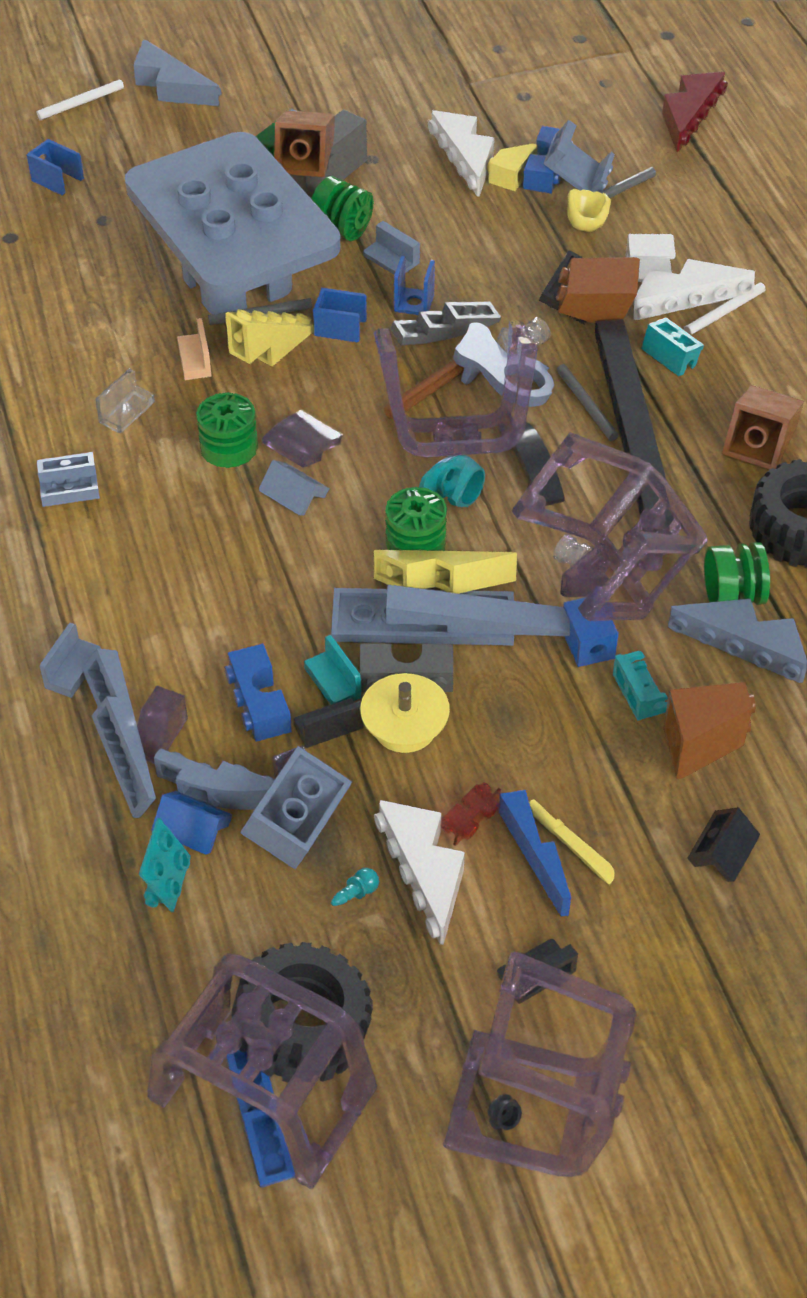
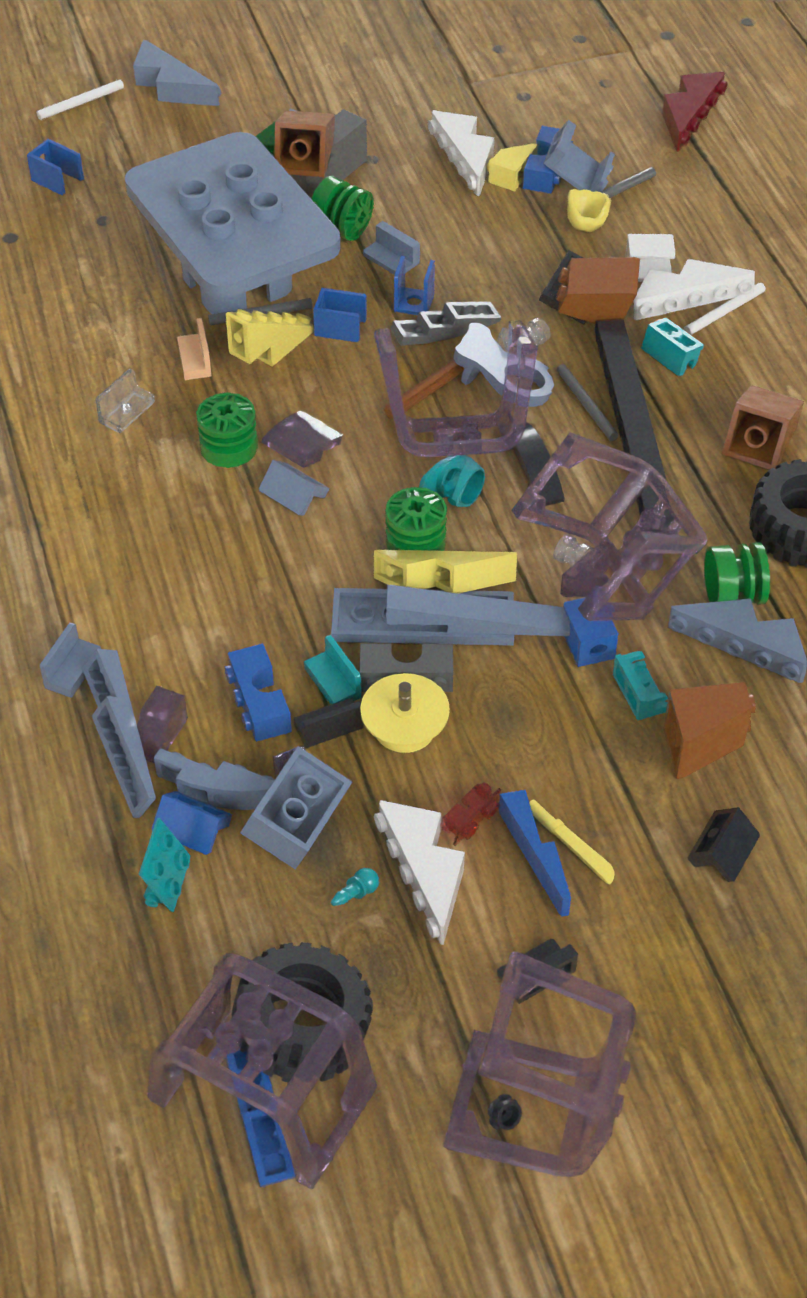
sand blue slope [37,452,100,507] -> none

